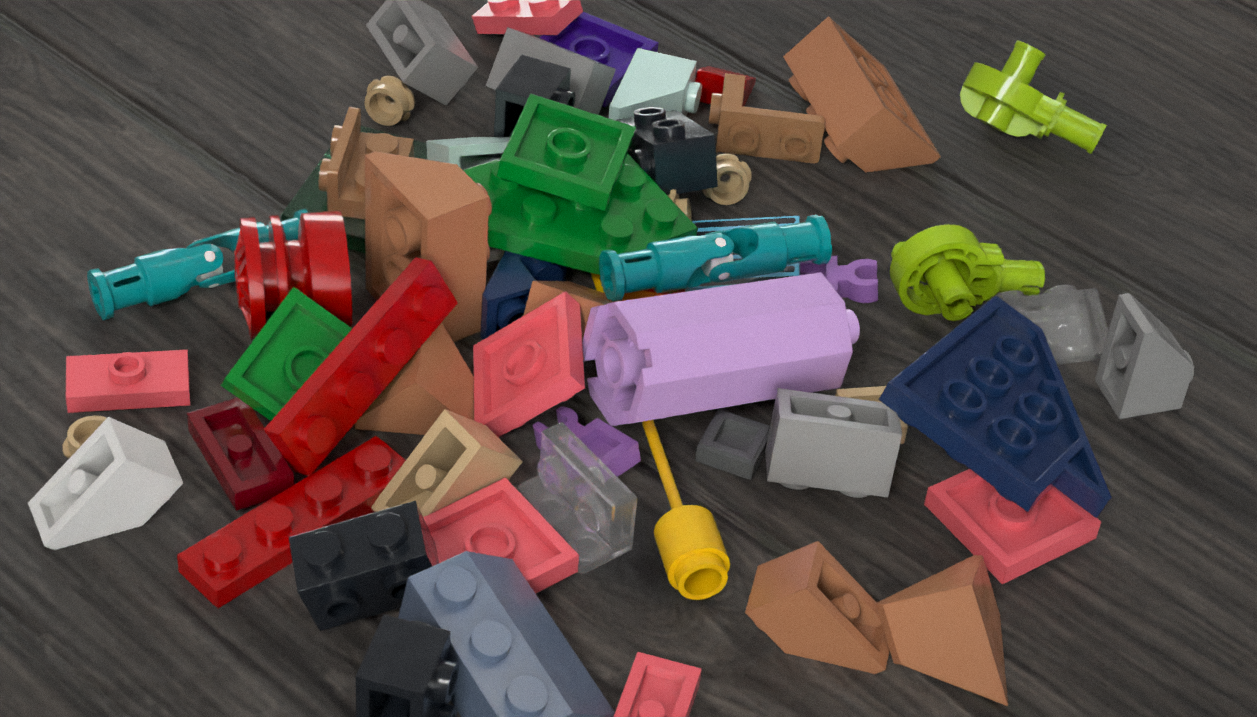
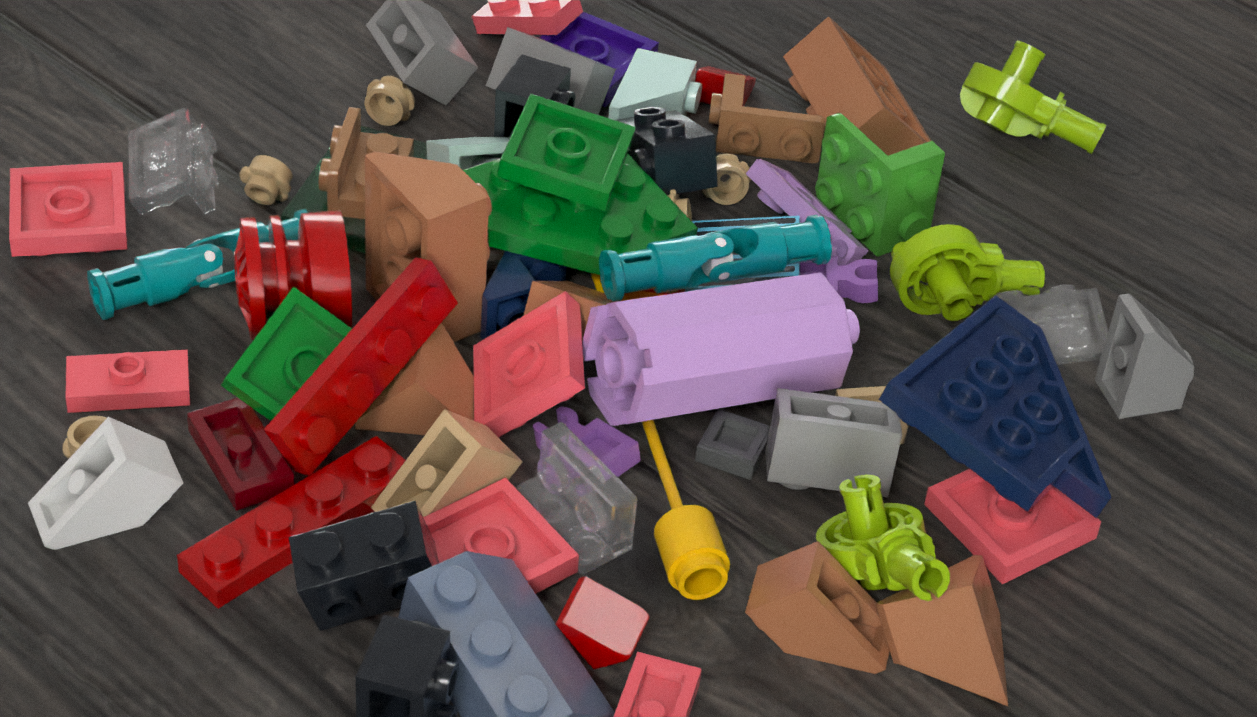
none -> coral plate [9,162,128,257]
none -> clear bracket [128,107,219,215]
none -> tan plate [240,155,293,205]
none -> slope [555,576,649,670]
none -> lavender hinge [746,159,868,266]
none -> bright green bracket [815,113,945,257]
none -> lime pin [816,474,950,601]

